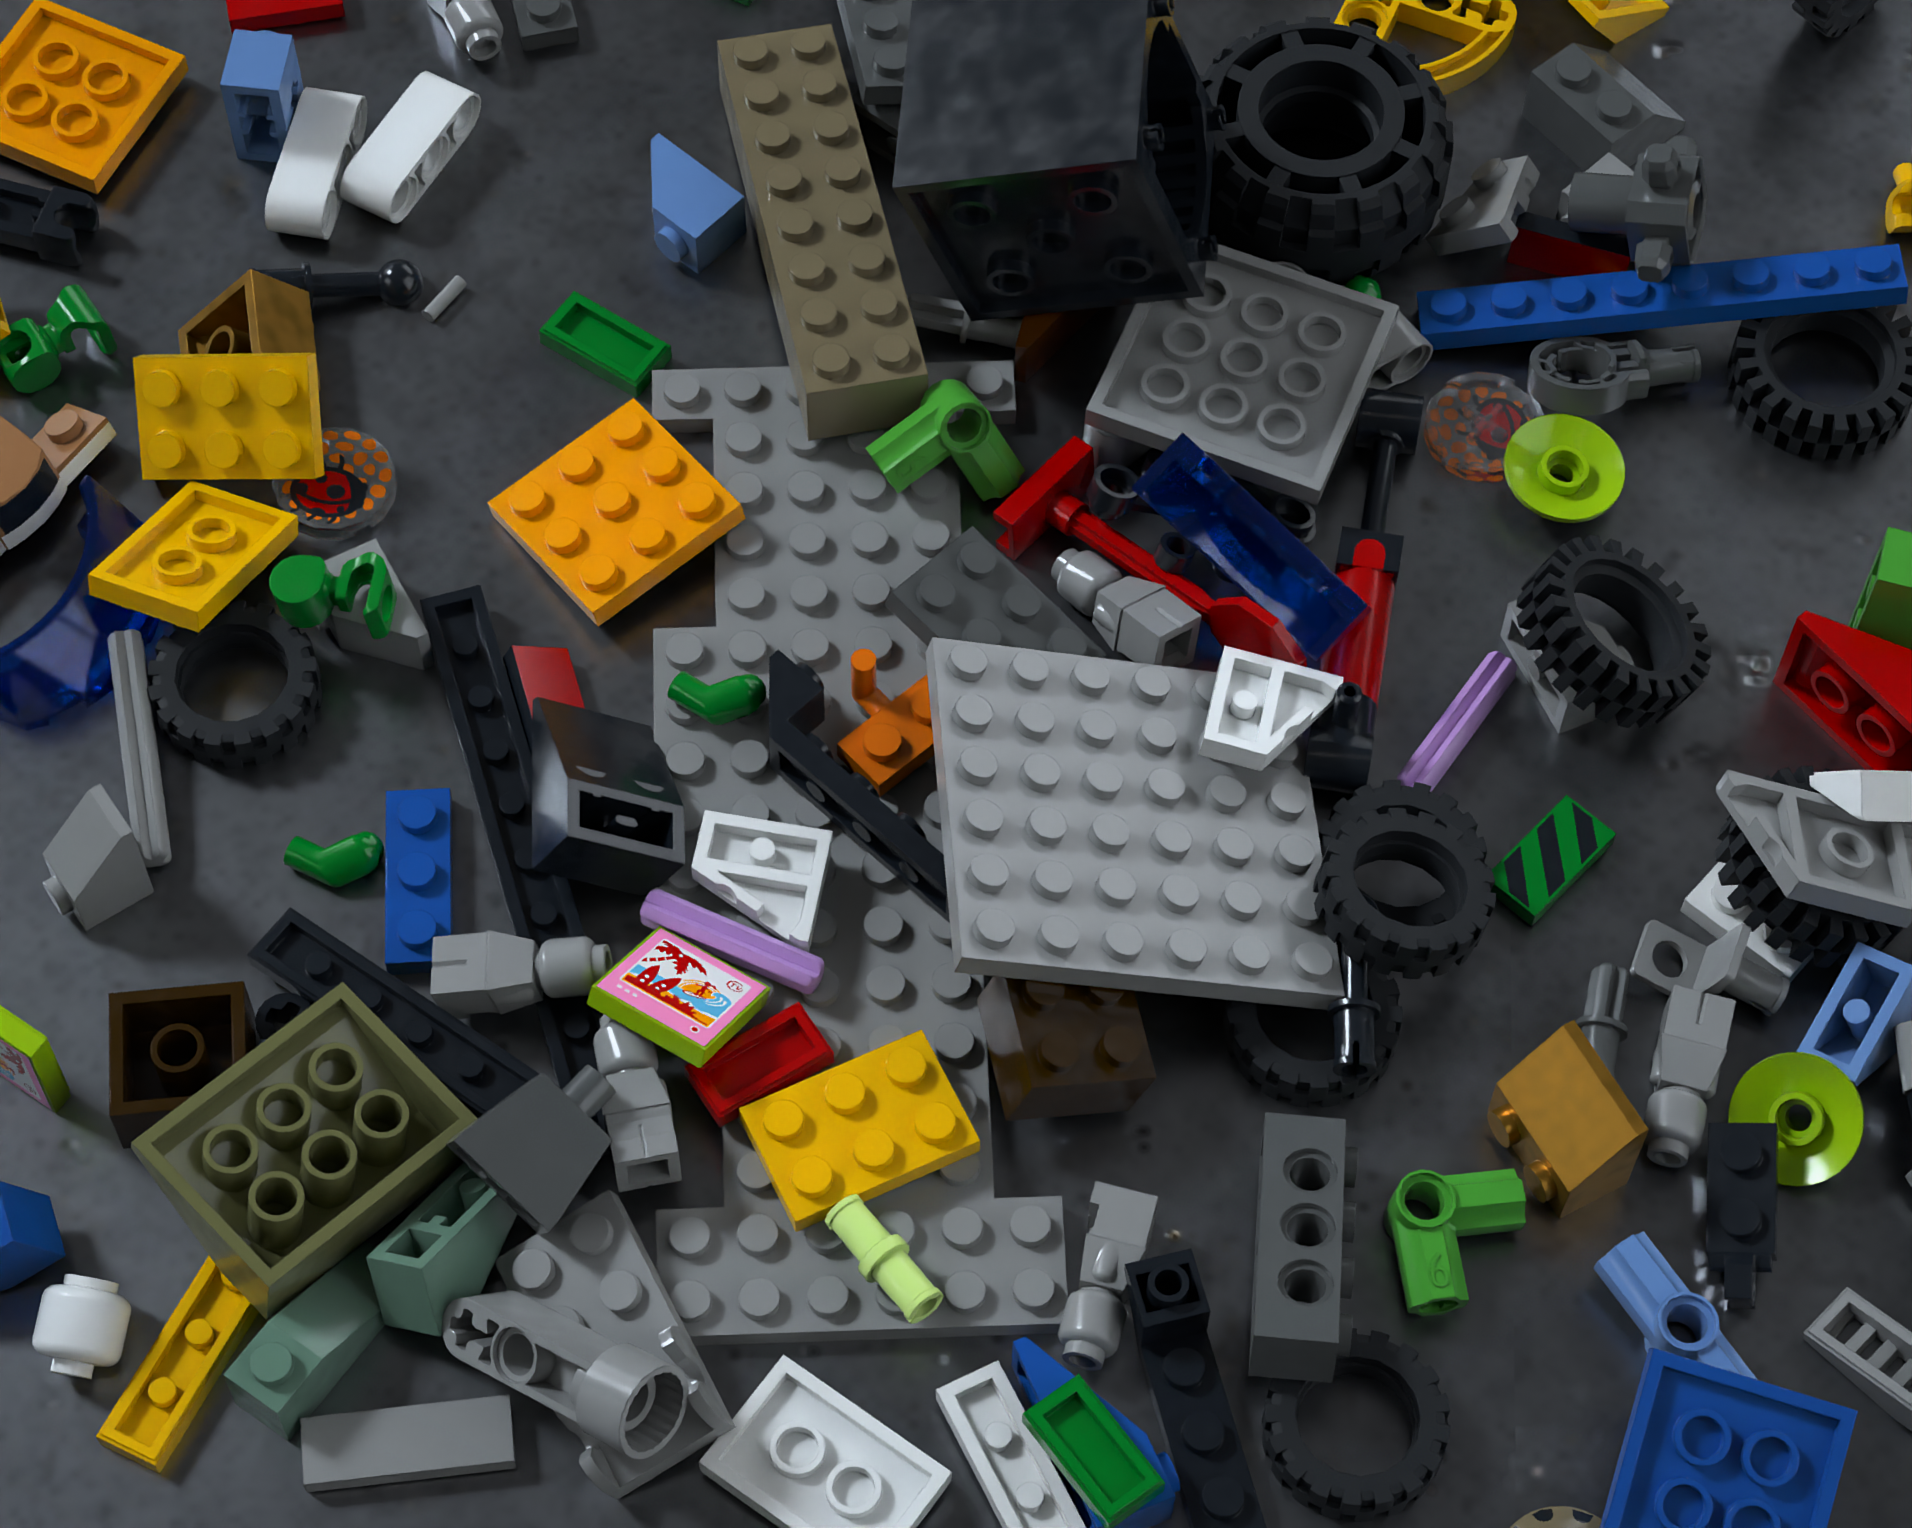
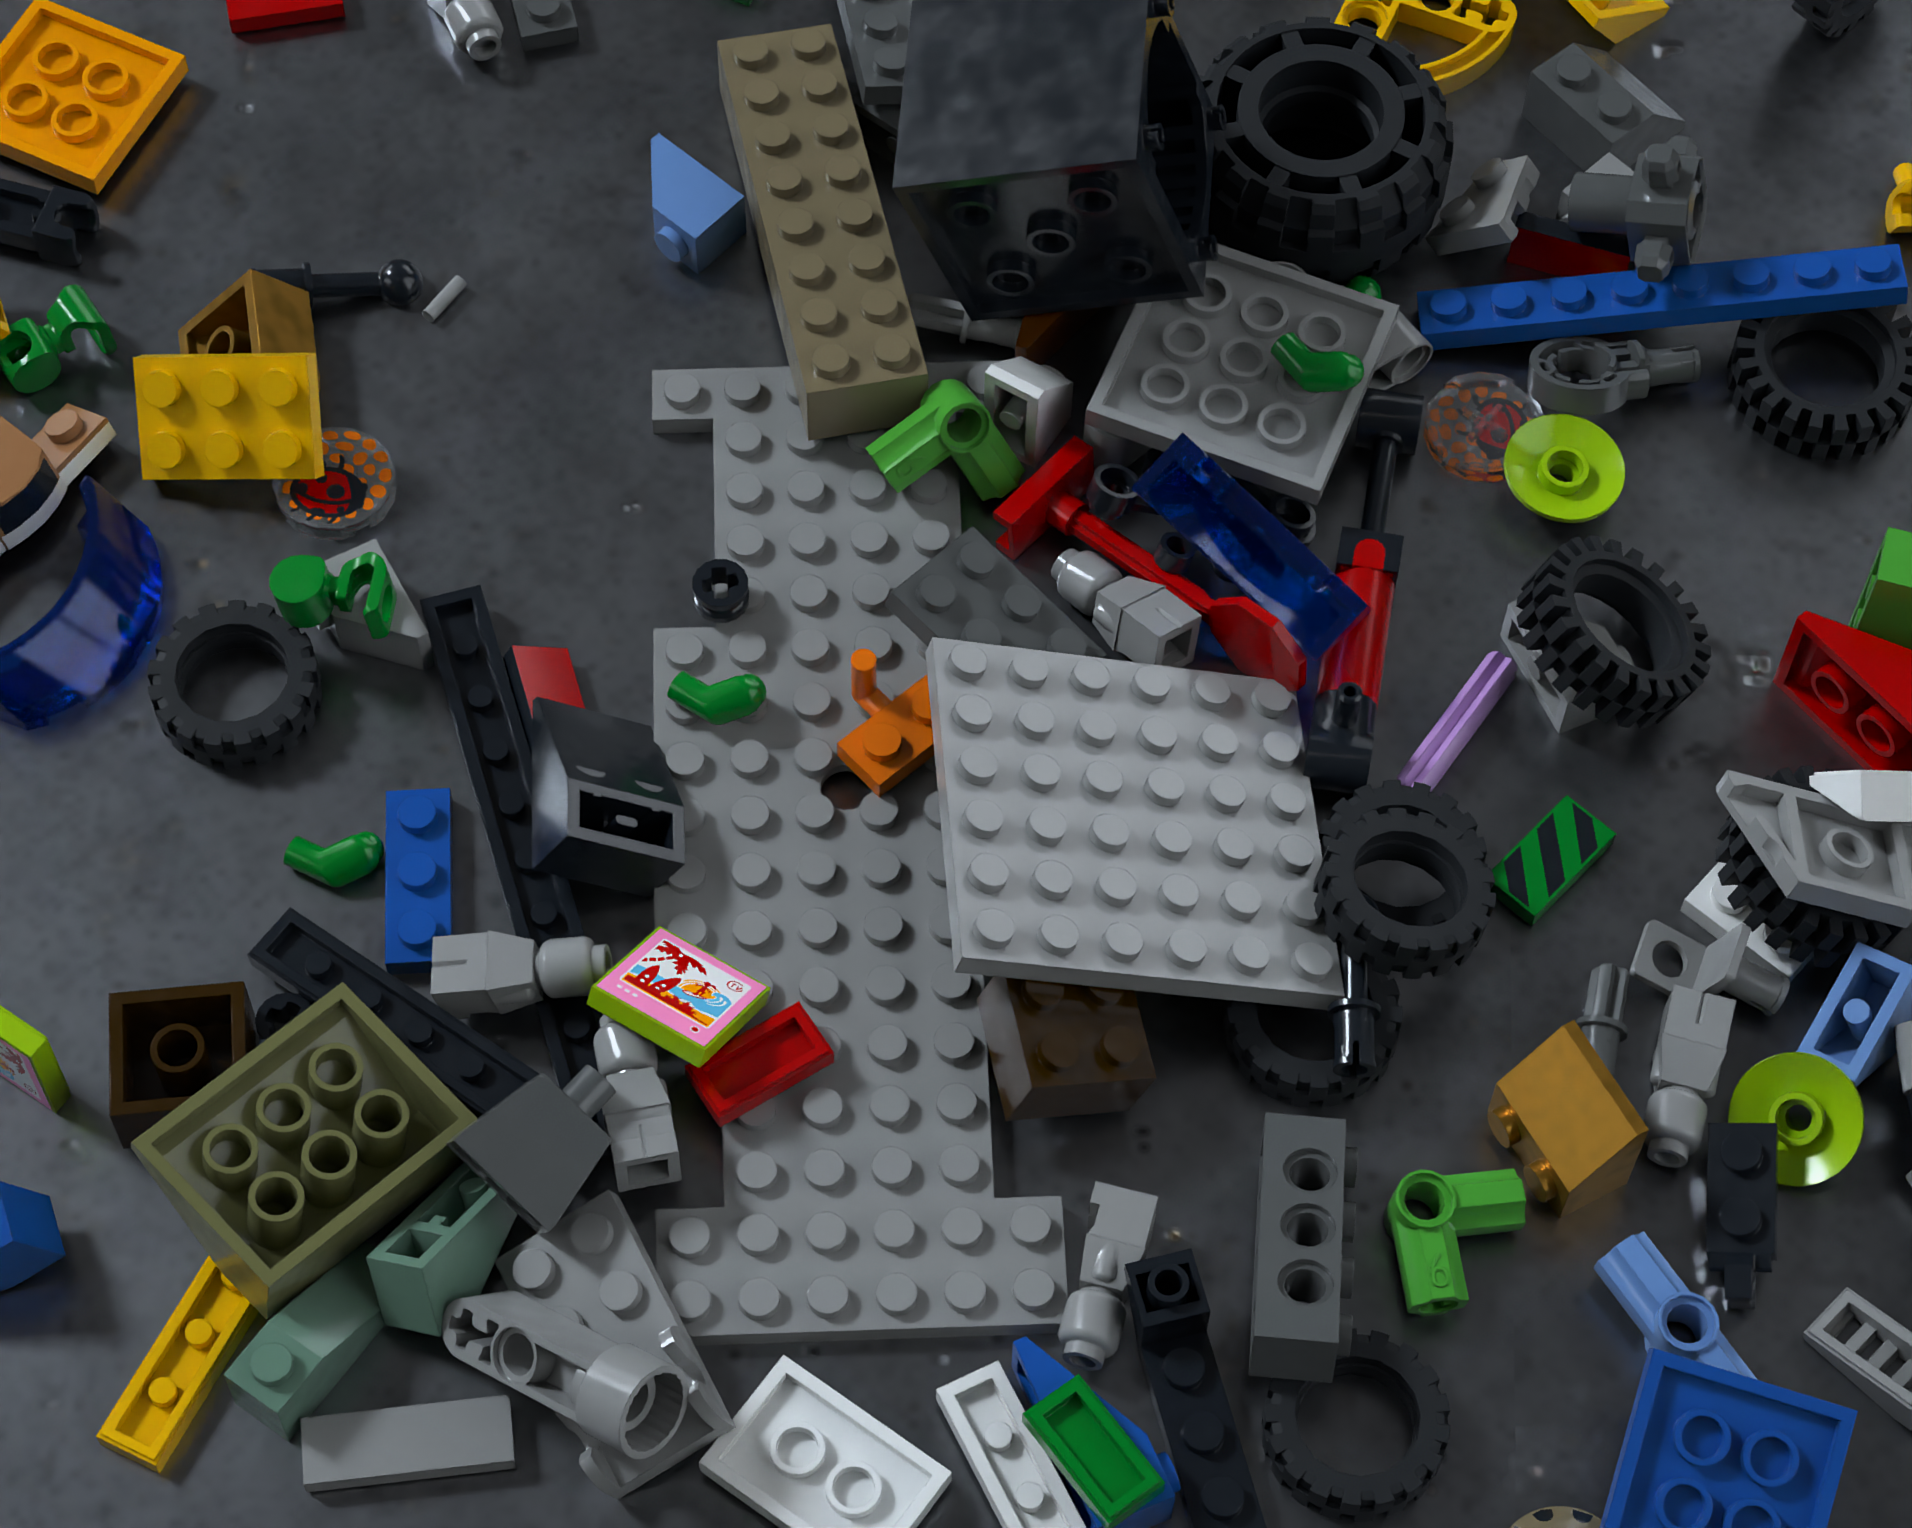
white head [32,1274,131,1379] -> none
light grey slope [43,784,154,931] -> none
yellow plate [88,480,299,633] -> none
light grey axle [107,629,172,868] -> none
medium blue brick [220,29,304,163] -> none
white beam [265,87,368,240] -> none
white beam [340,71,481,224] -> none
light orange plate [487,398,746,627] -> none
green tile [539,291,672,398] -> none
lavender axle [640,889,825,994] -> none
white wing [691,810,833,952] -> none
yellow plate [739,1029,980,1232] -> none
black slope [769,649,950,923] -> none
yellowish green pin [825,1194,944,1324] -> none
white wing [1198,645,1344,771] -> none
none -> black bush [692,559,749,623]
none -> white slope [984,356,1073,468]
none -> green arm [1270,332,1364,393]

